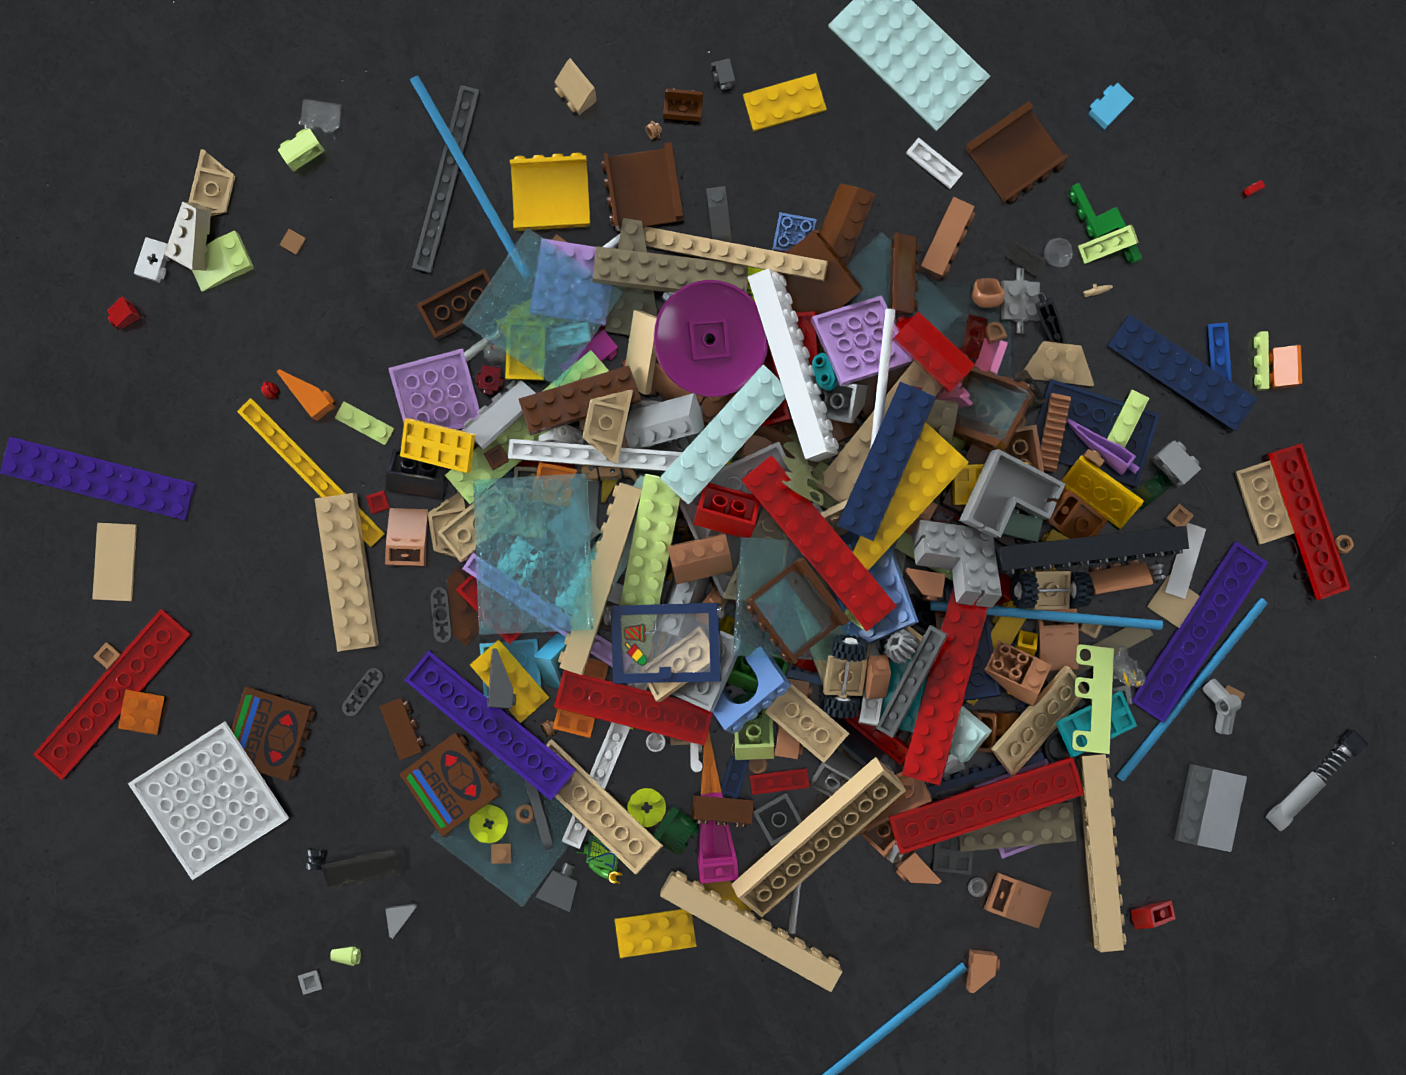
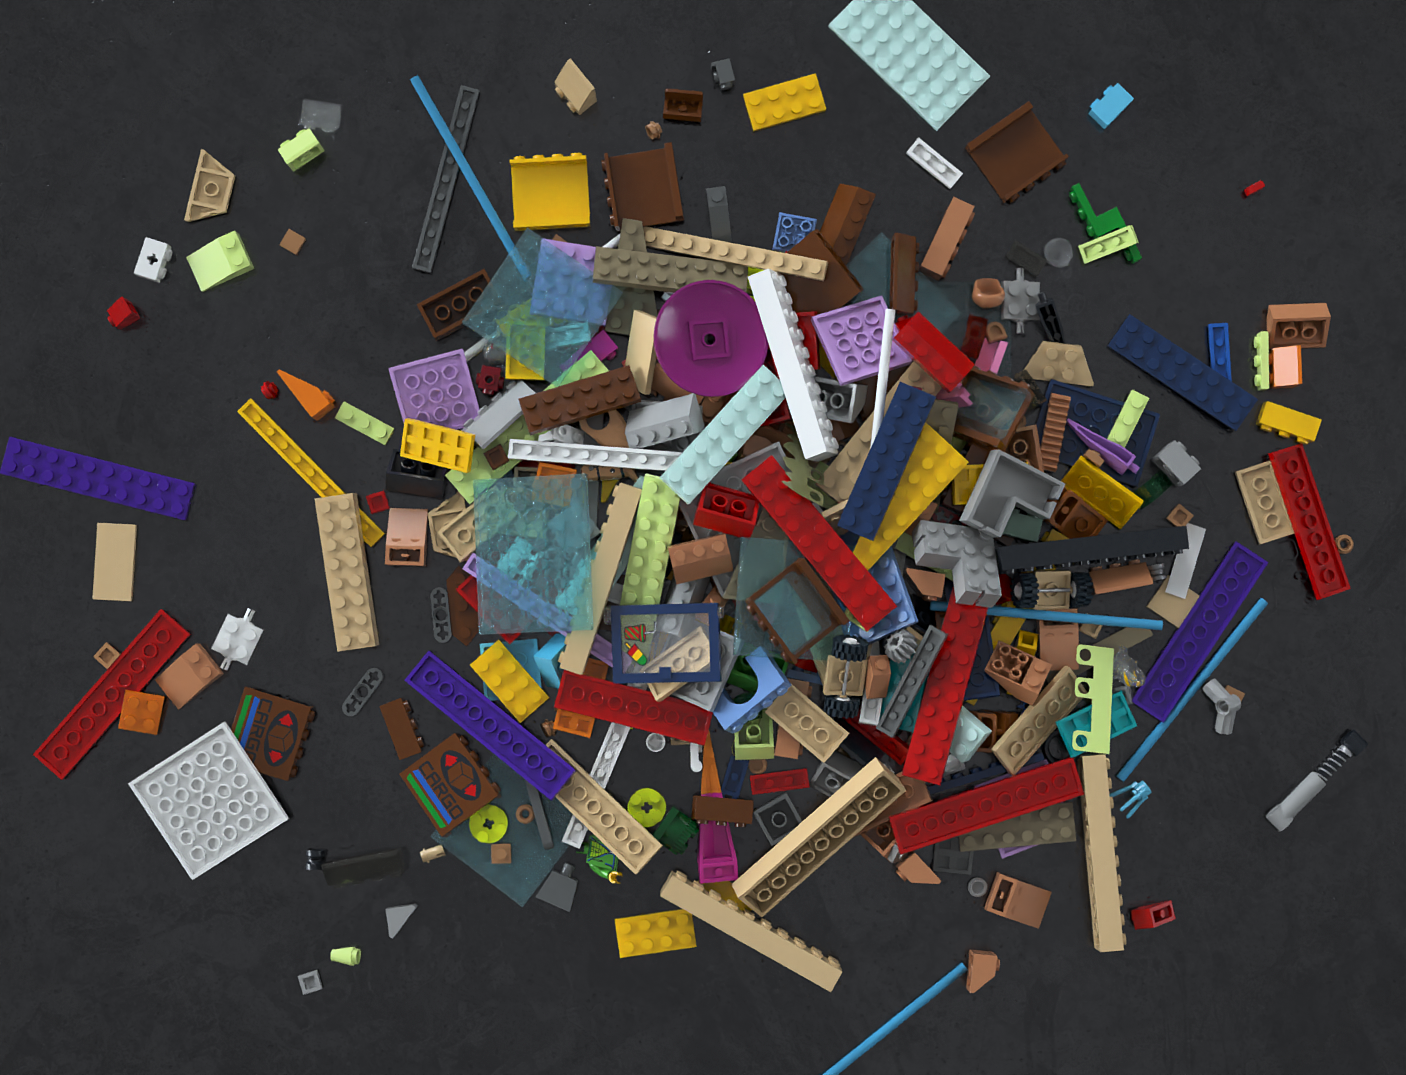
wedge [164,201,211,271] -> none
dark grey slope [487,648,516,709] -> none
tan wing [582,390,633,464] -> none
light grey bar [788,883,801,934] -> none
teal plate [812,353,838,391] -> none
tan helmet [1083,284,1113,297] -> none
slope [1174,764,1247,852] -> none
none -> nougat slope [155,644,224,710]
none -> white plate [211,608,263,671]
none -> tan pin [420,844,445,863]
none -> medium azure plant [1109,781,1152,819]
none -> yellow brick [1256,401,1322,445]
none -> nougat slope [1266,303,1331,349]

